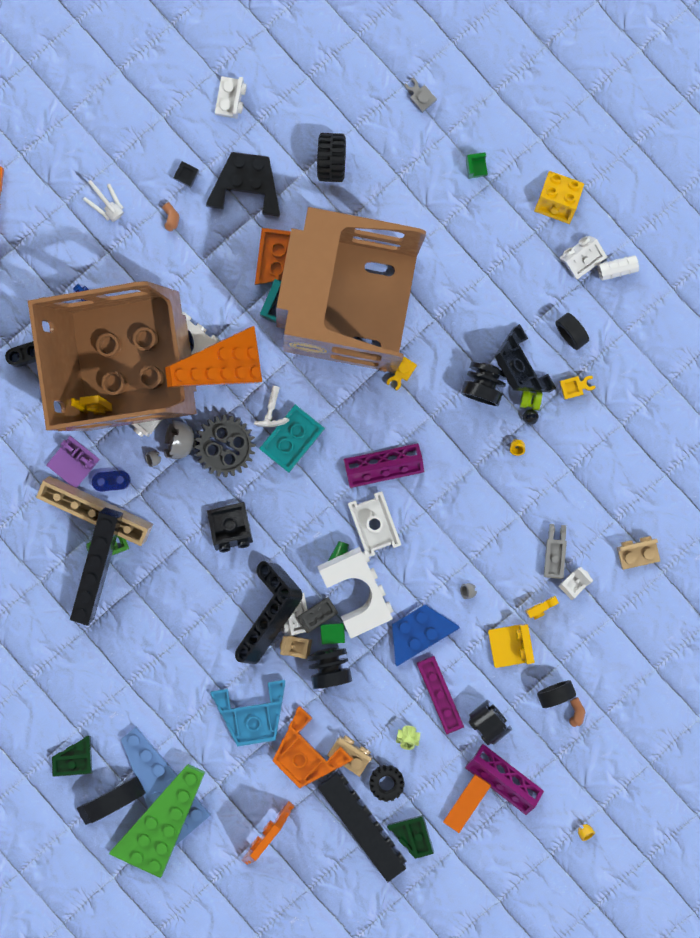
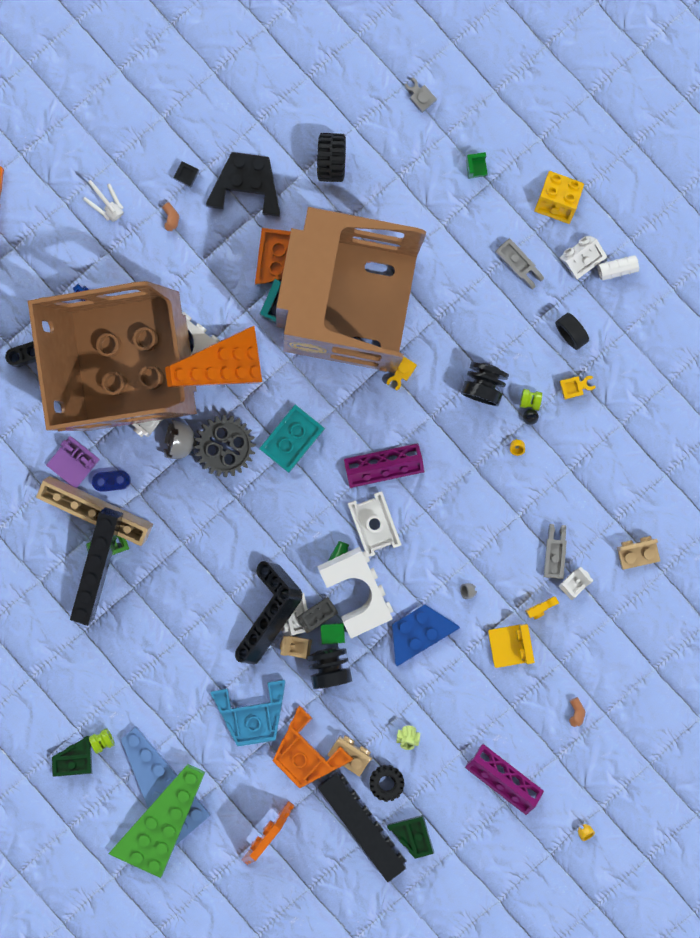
yellow plate [71,395,112,415] -> none
black arch [77,776,146,825] -> none
light grey hinge [145,451,161,467] -> none
black plate [207,502,253,553] -> none
white bracket [215,76,247,119] -> none
white piece [254,386,290,427] -> none
magenta tile [417,656,464,735] -> none
orange tile [443,774,491,833] -> none
black brick [468,699,512,745] -> none
black wing [494,324,556,393] -> none
black tyre [537,680,576,708] -> none
none -> lime wheel [89,728,115,754]
none -> light grey hinge [495,238,544,289]

